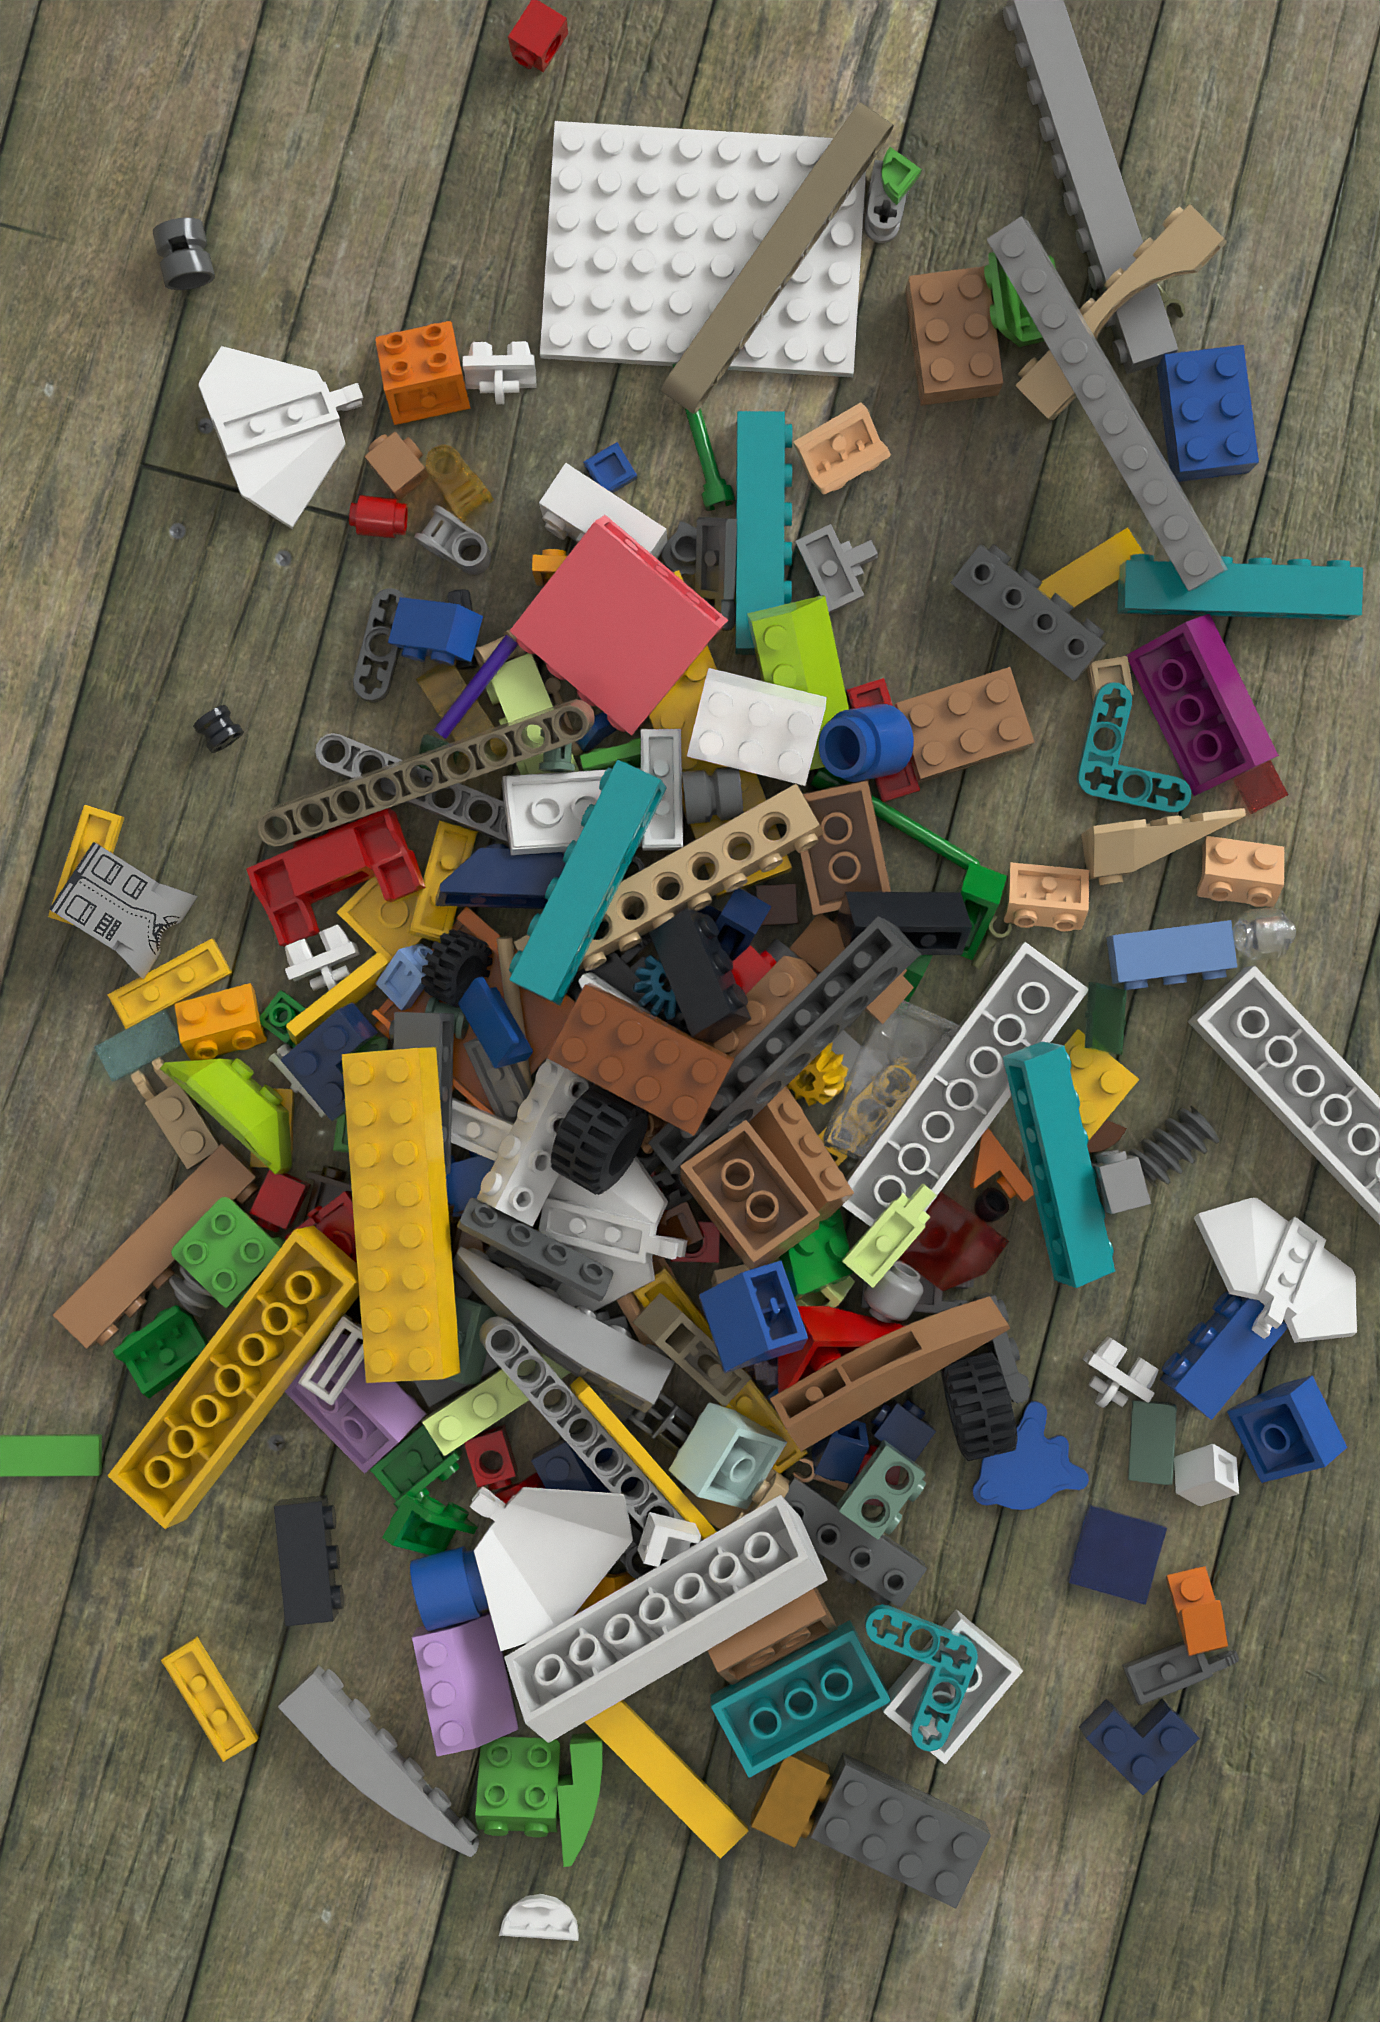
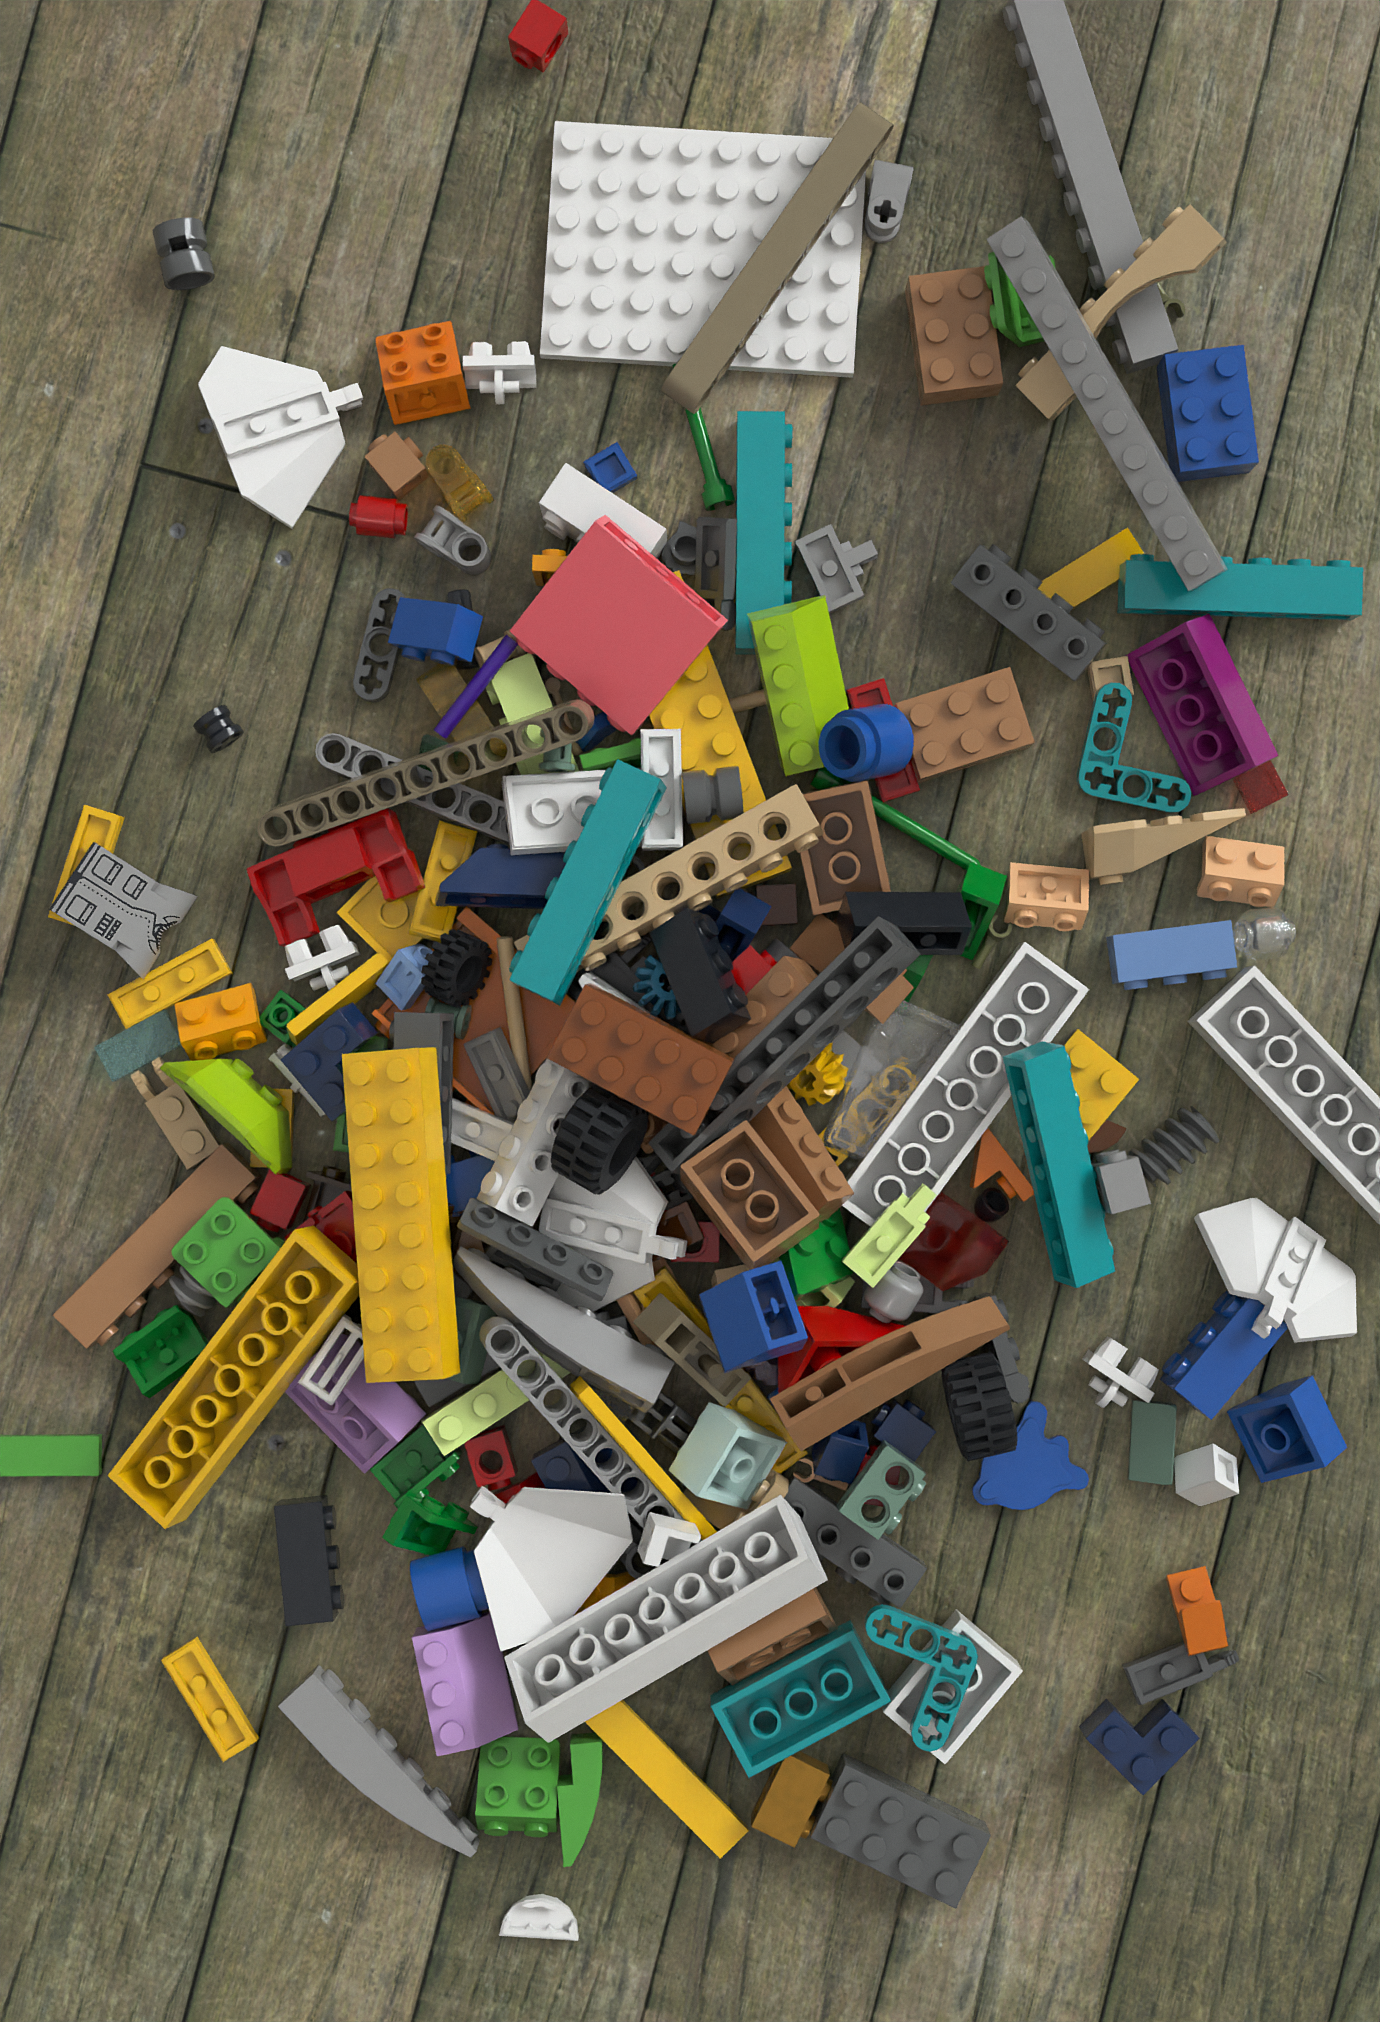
blue panel [458,977,533,1069] -> none
white brick [687,668,827,786] -> none
light nougat bracket [793,402,891,494] -> none
bright green tile [881,147,922,205] -> none
clear blue tile [1067,1504,1167,1605] -> none
clear green piece [1085,982,1126,1055] -> none

